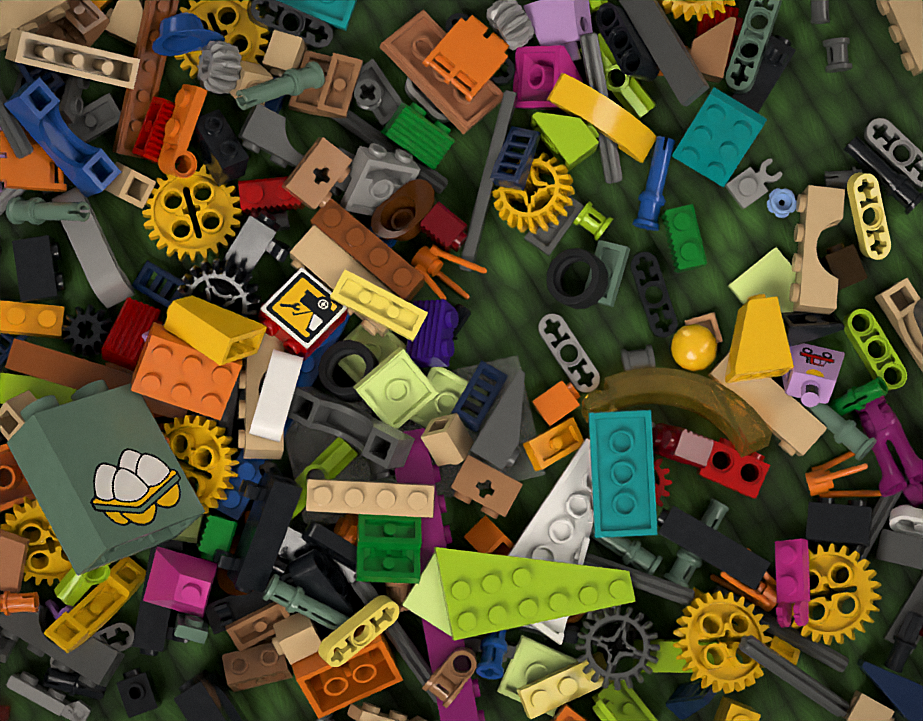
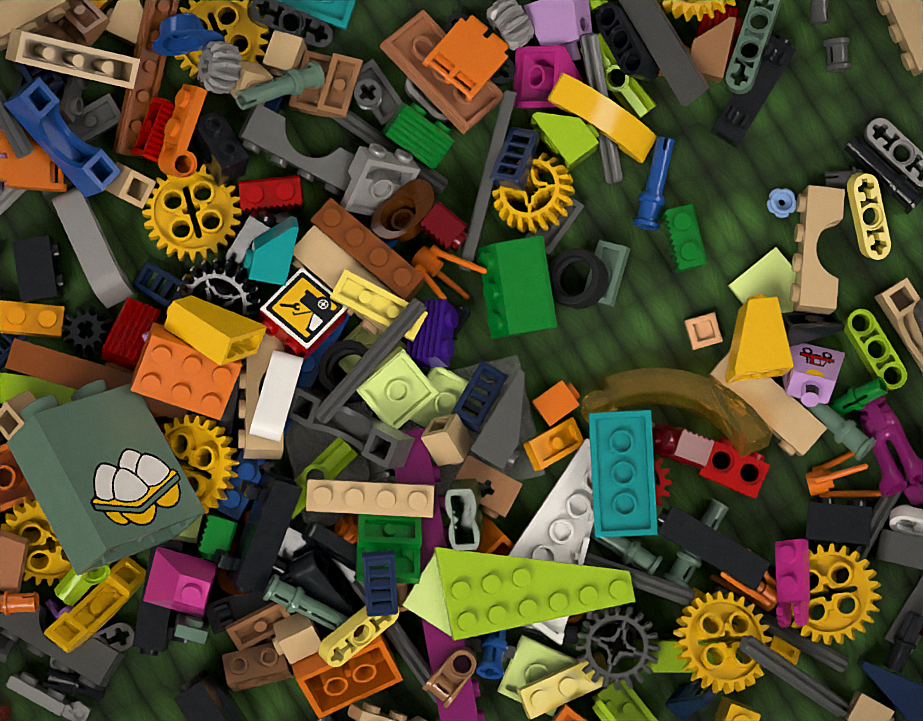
sand green pin [6,197,90,225] -> none
black brick [116,667,162,718] -> none
medium nougat brick [281,137,352,210] -> none
light grey beam [538,314,600,393] -> none
lime bush [573,201,613,241] -> none
dark grey bush [620,344,656,376] -> none
black beam [630,252,678,338] -> none
yellow hair [671,324,717,372] -> none
teal plate [672,87,767,187] -> none
light grey plate [725,159,782,210] -> none
dark brown brick [820,242,868,291] -> none
none -> teal slope [243,216,299,286]
none -> dark grey axle [314,298,427,424]
none -> dark blue slope [362,550,398,617]
none -> brick [445,478,484,551]
none -> green slope [477,236,557,339]

